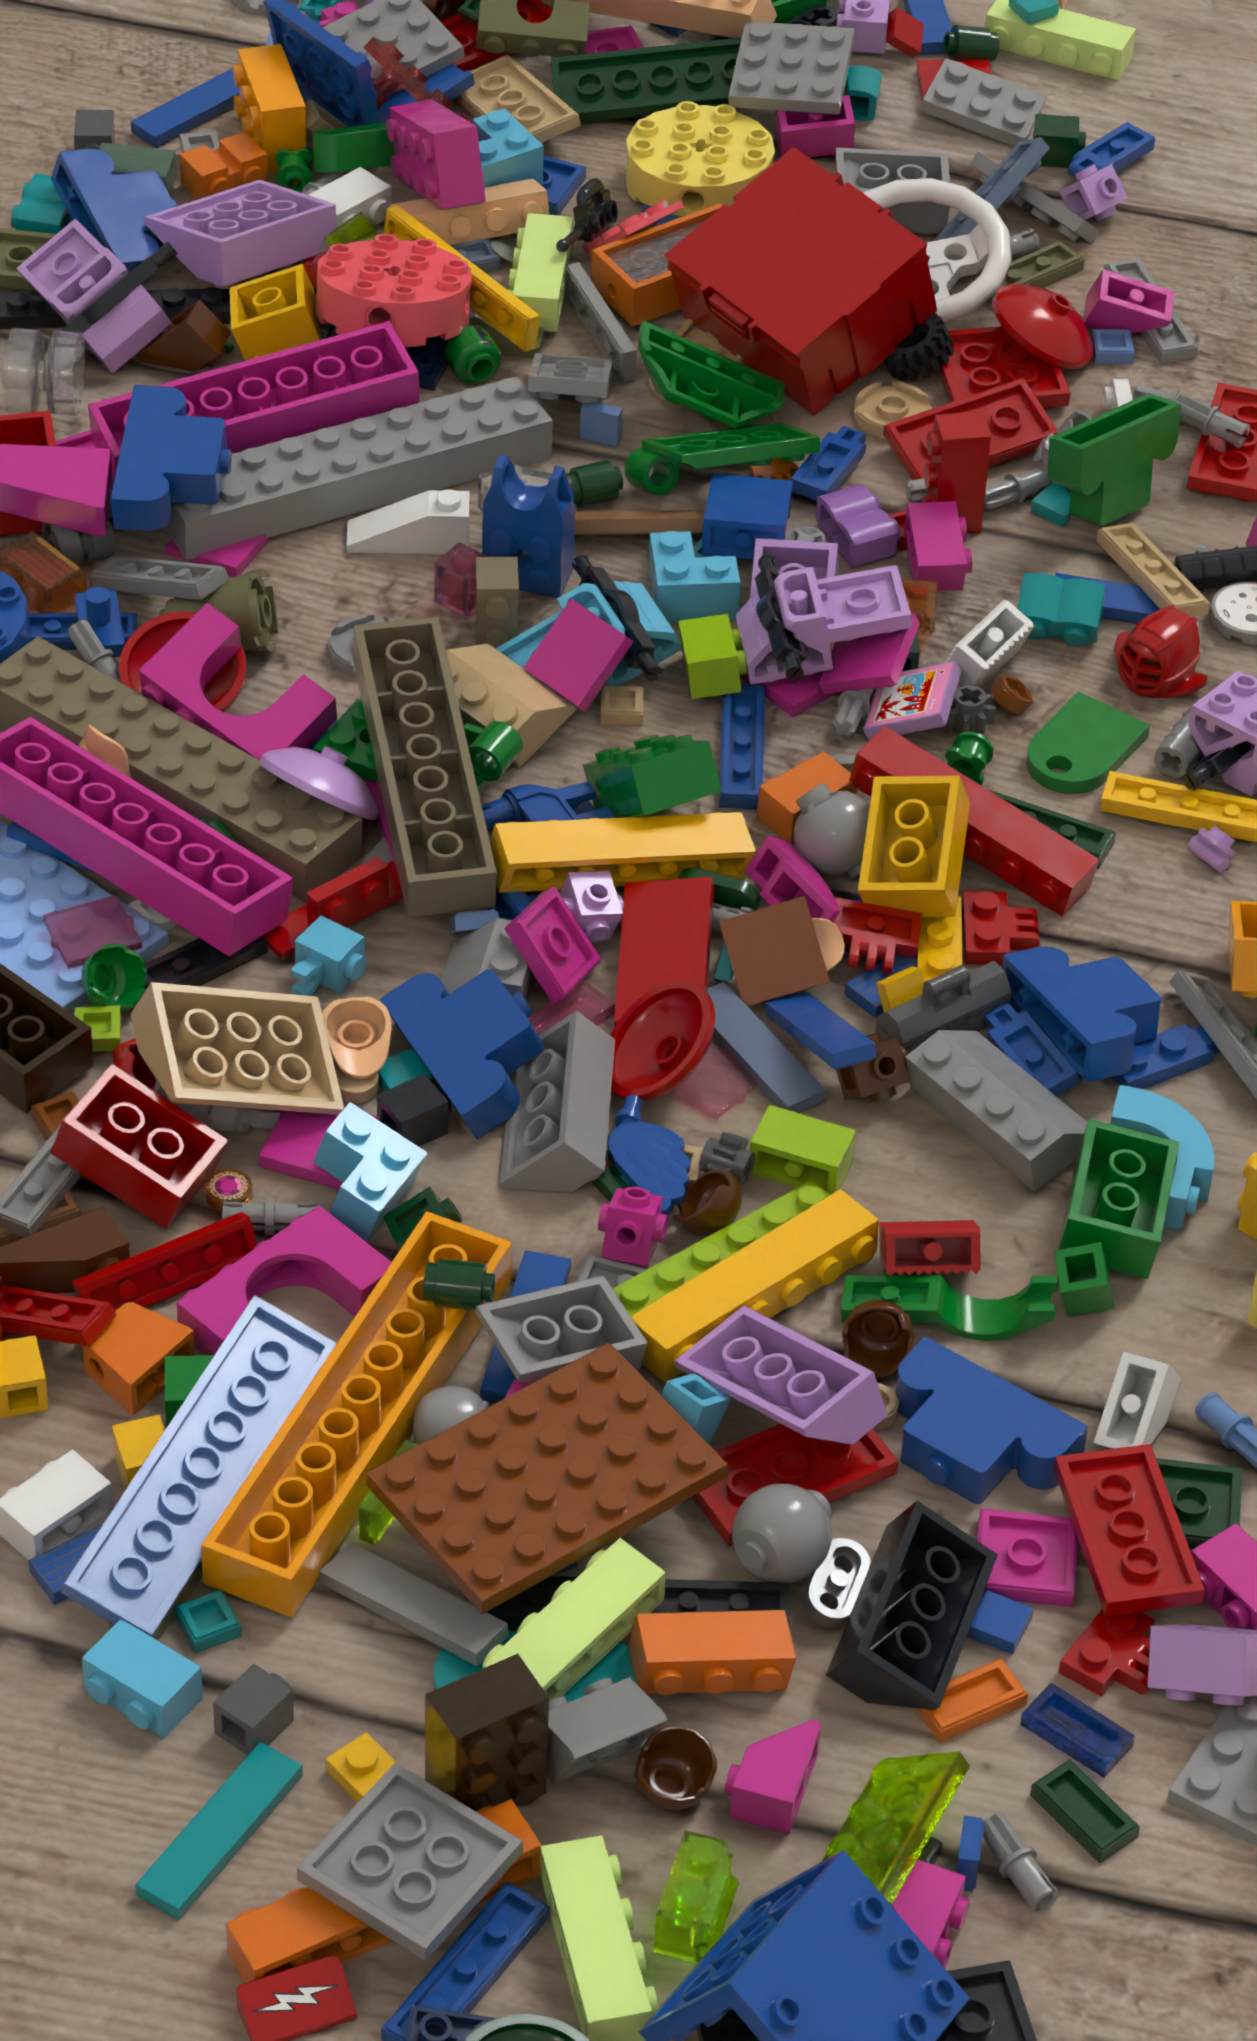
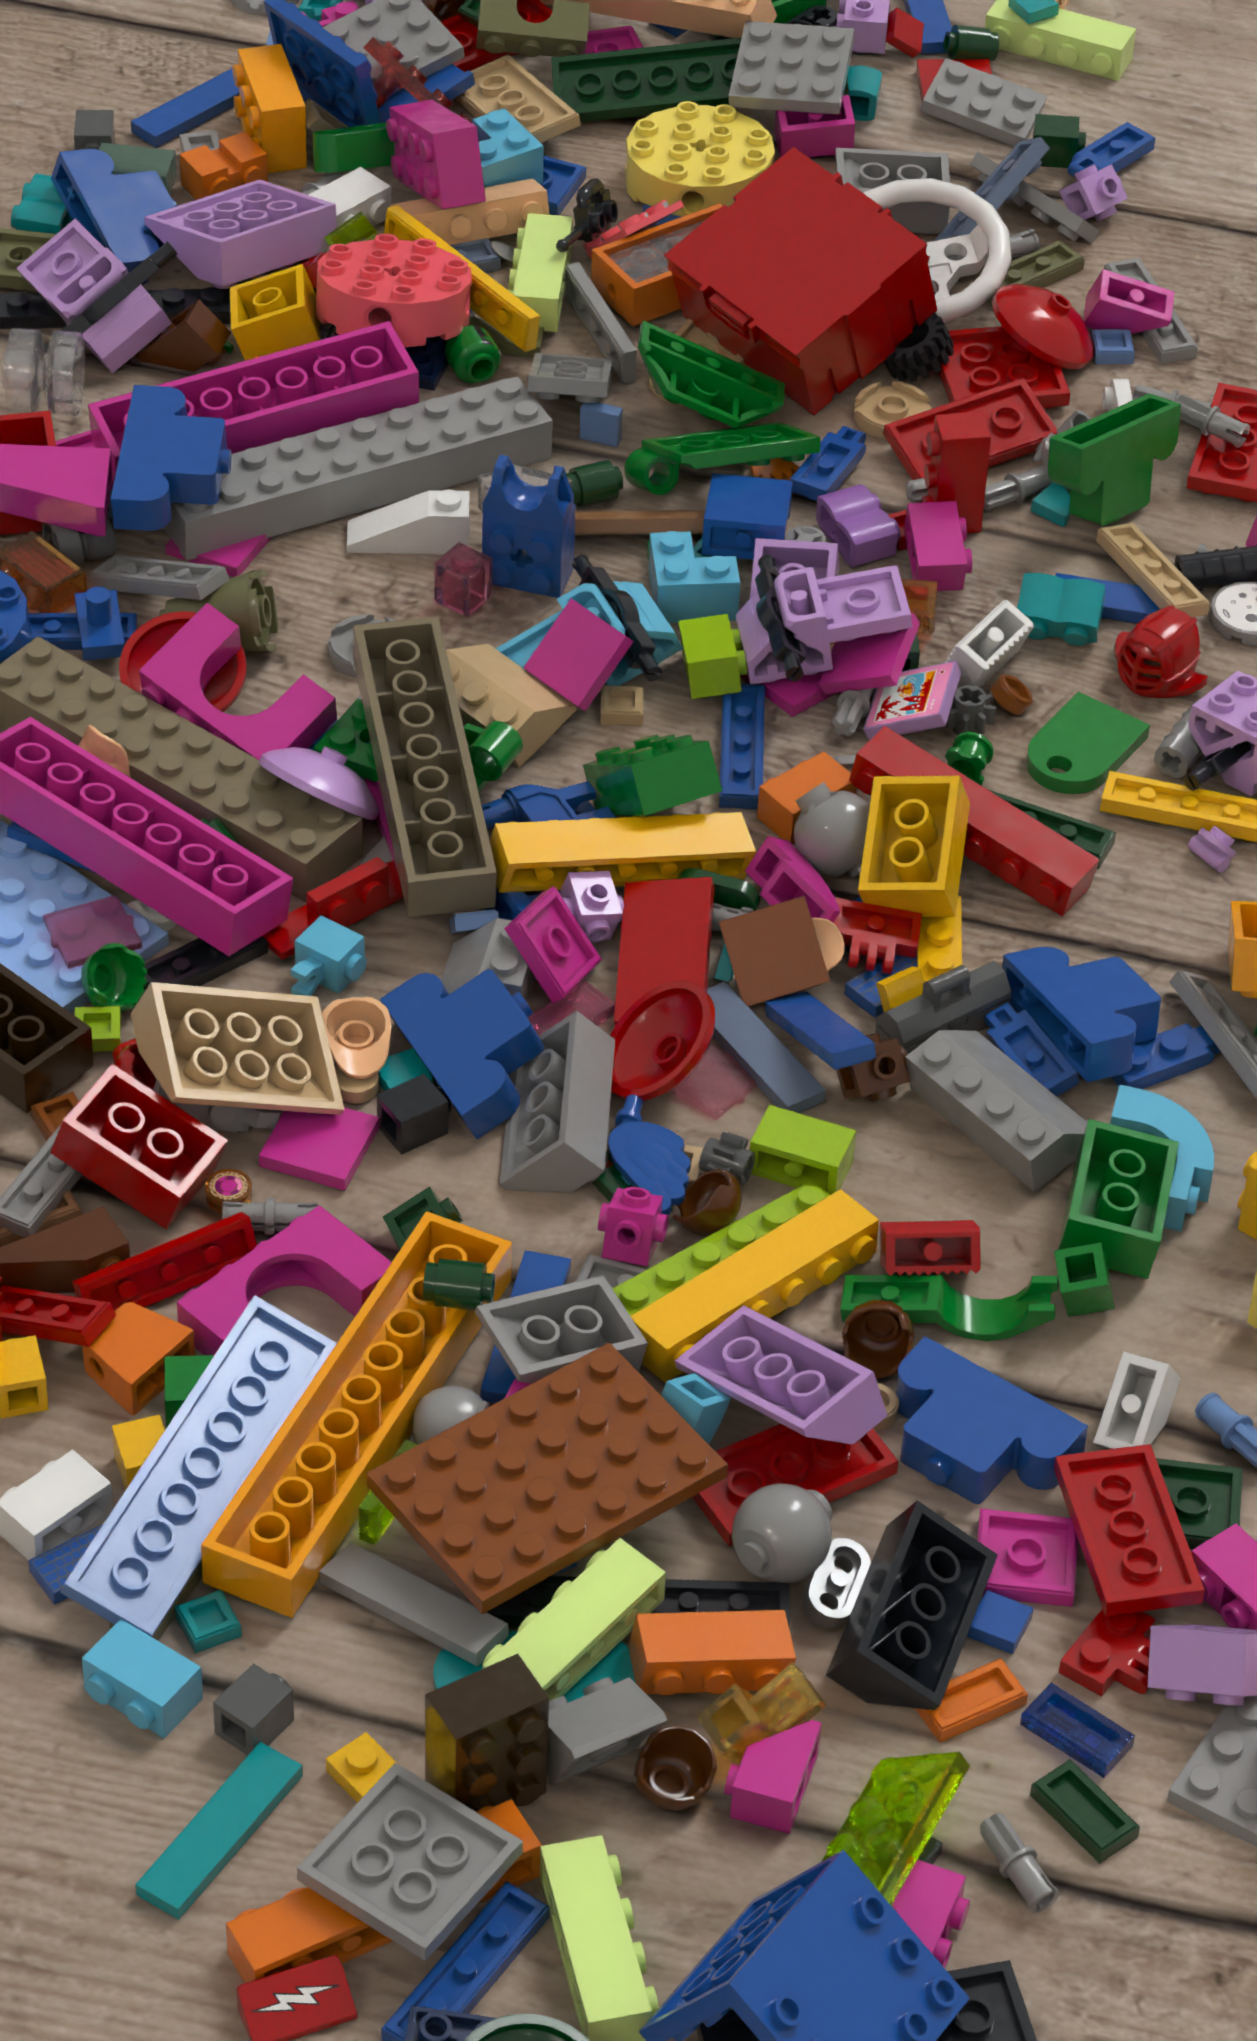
light grey axle [68,620,120,682] -> none
green brick [275,148,314,193] -> none
medium azure brick [313,1102,427,1242] -> none
dark tan brick [475,557,519,649] -> none
clear neon green window [654,1830,739,1963] -> none
blue tile [956,1815,985,1892] -> none
red hinge [962,891,1040,965] -> none
none -> clear yellow brick [697,1663,827,1765]

